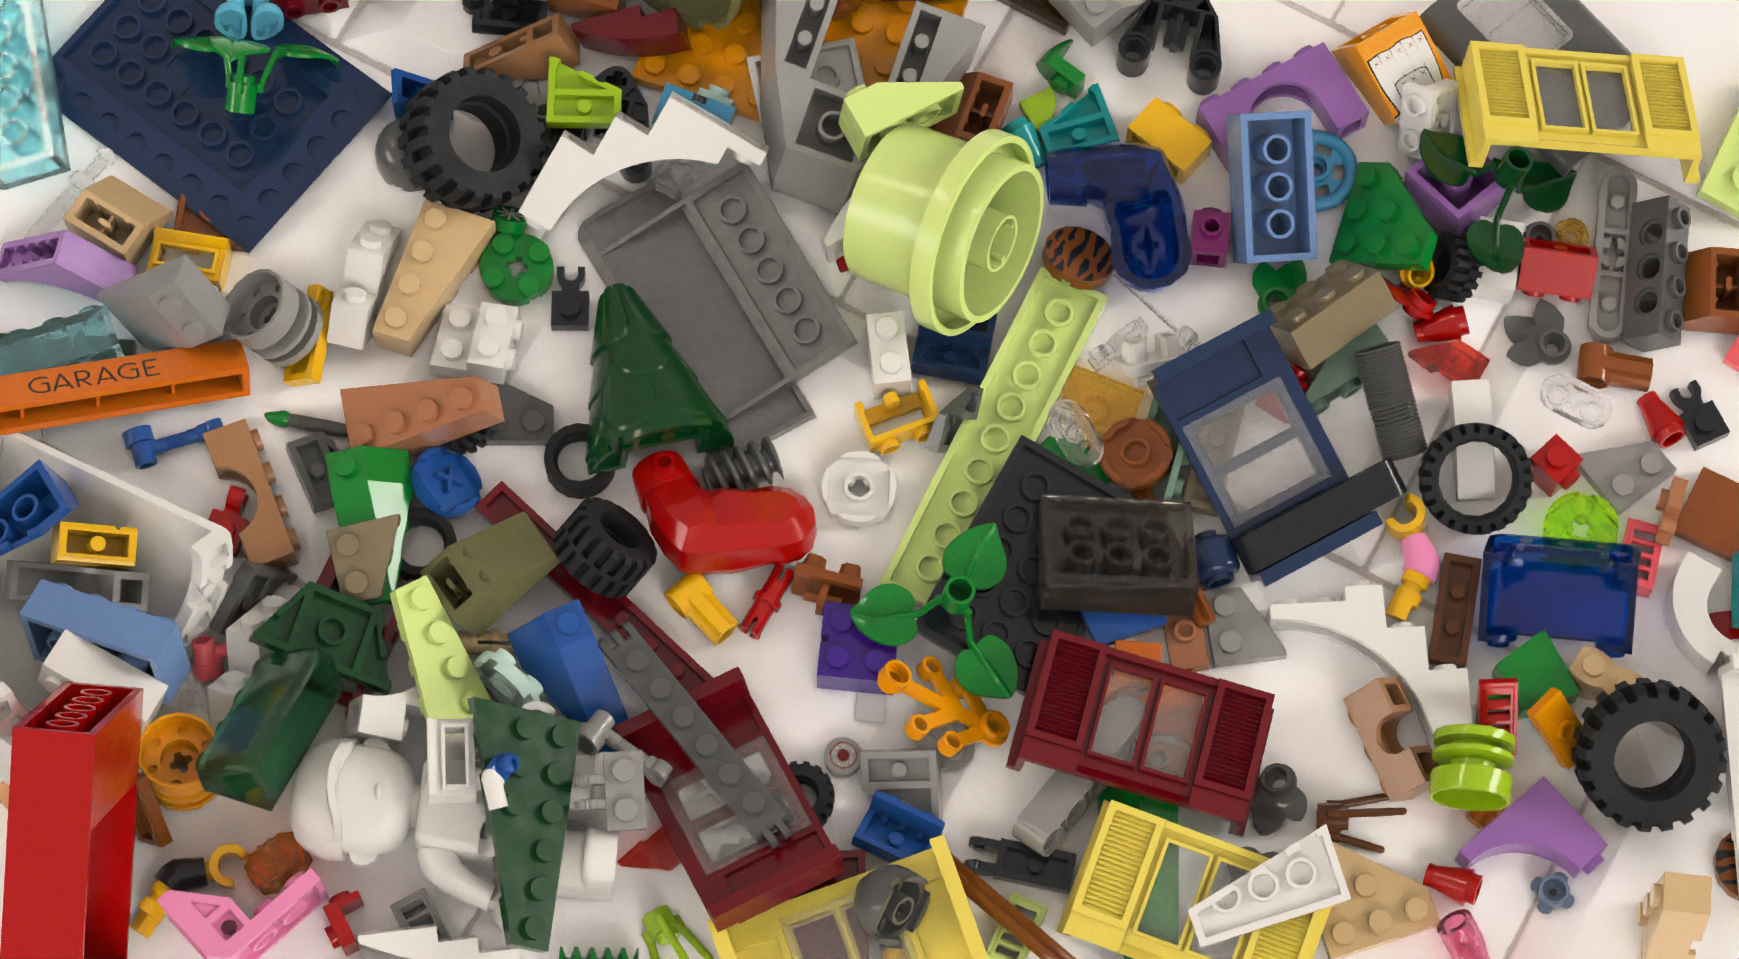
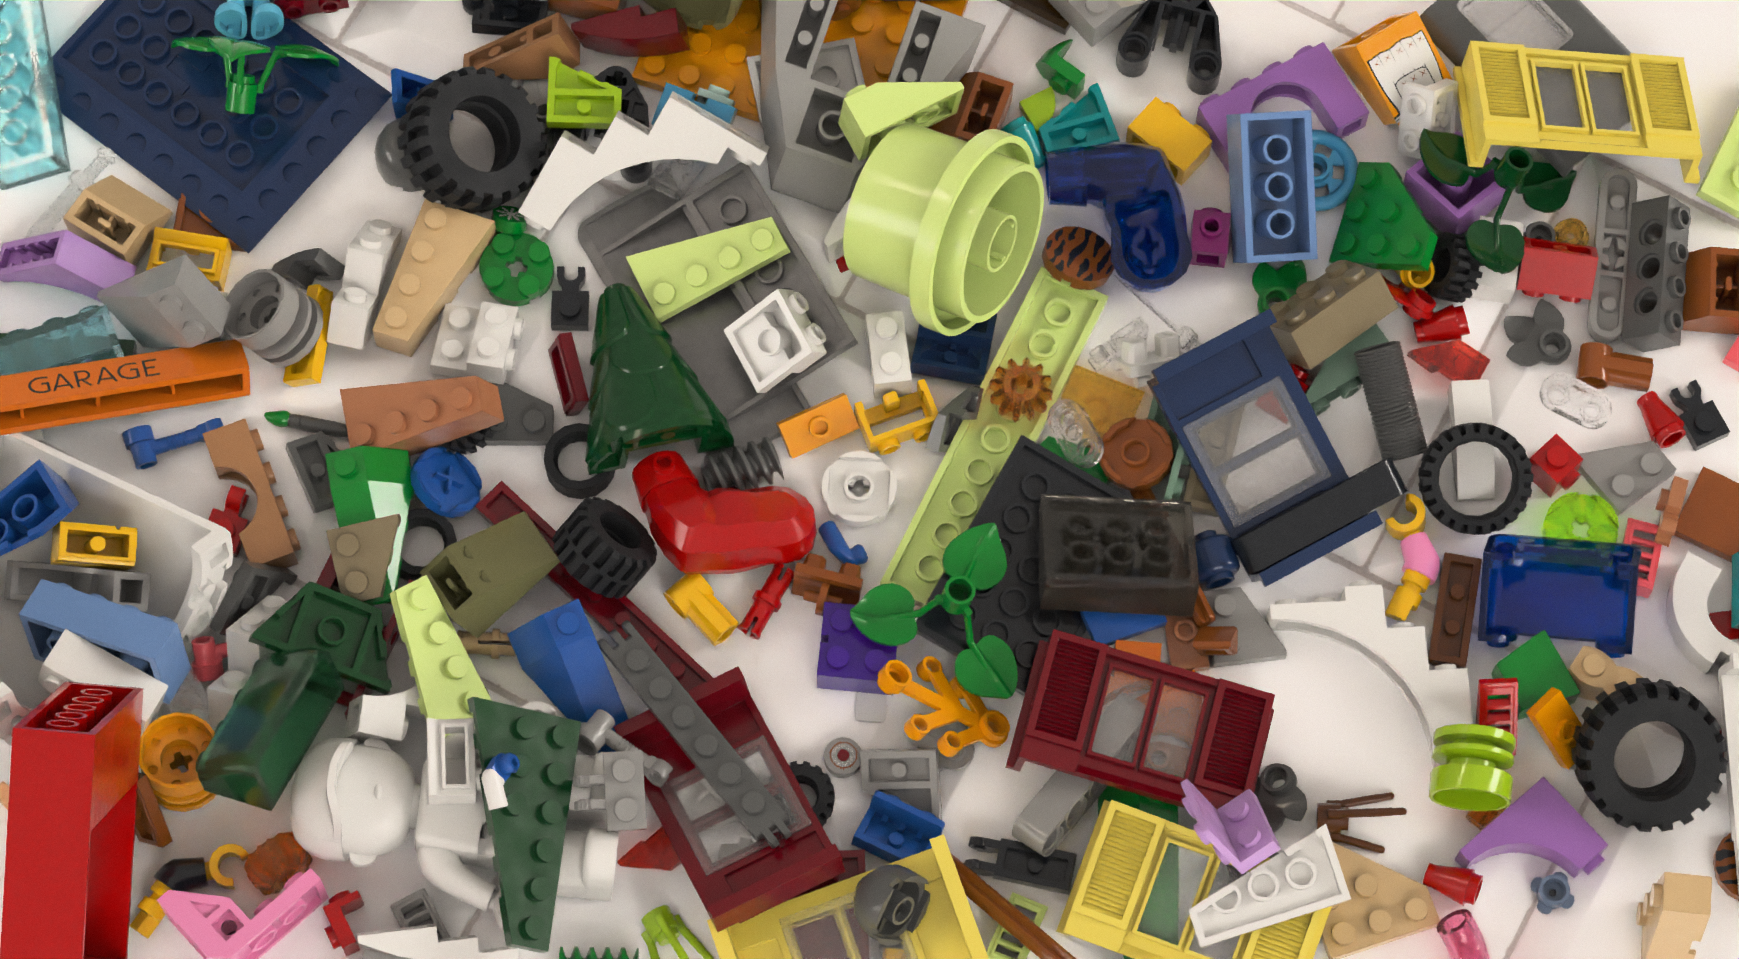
light aqua plate [472,648,544,708] -> none
medium nougat arch [1343,676,1440,802] -> none
none -> dark grey slope [271,248,345,290]
none -> dark red tile [548,332,589,417]
none -> yellowish green wing [626,217,791,323]
none -> white plate [724,289,827,393]
none -> light orange plate [776,393,860,459]
none -> blue arm [818,521,868,565]
none -> clear orange gear [989,357,1053,422]
none -> lavender bracket [1180,779,1281,874]
none -> dark orange slope [1193,626,1238,656]

